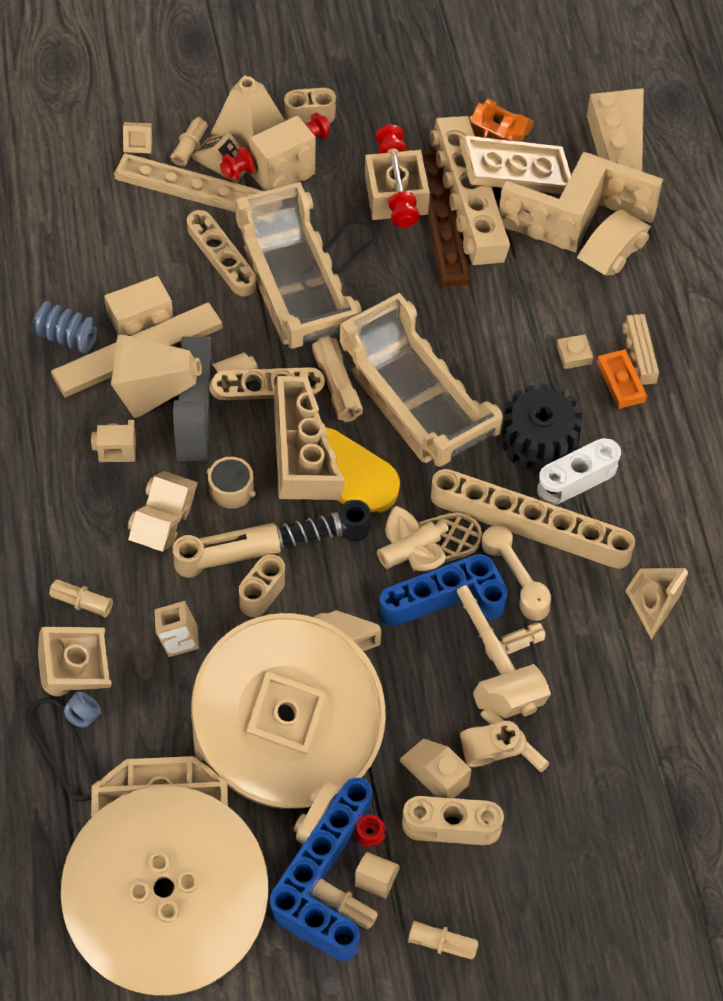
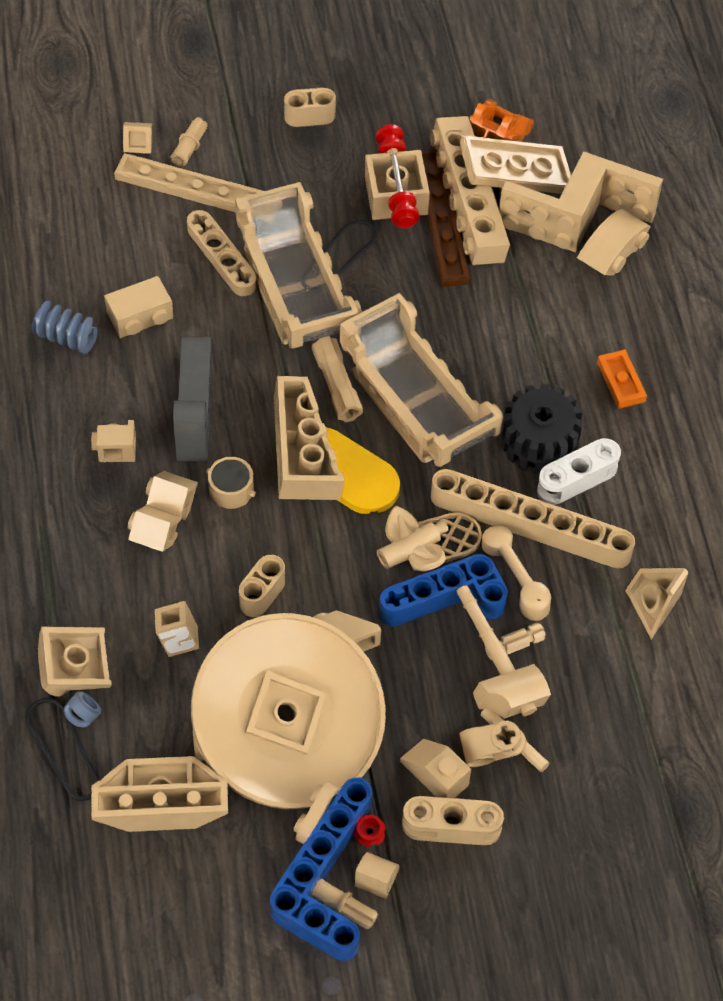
tan axle [49,580,113,618] -> none
tan tile [51,302,222,398] -> none
tan dish [61,786,268,995] -> none
tan slope [111,335,202,418] -> none
piece [173,500,371,578] -> none
tan slope [192,132,246,183] -> none
tan beam [209,367,325,400] -> none
tan slope [210,75,285,153] -> none
tan brick [211,352,258,392] -> none
tan brick [220,112,330,191] -> none
tan axle [408,921,478,959] -> none
tan plate [556,334,594,369] -> none
tan wedge [587,88,644,194] -> none
tan piece [622,314,659,385] -> none

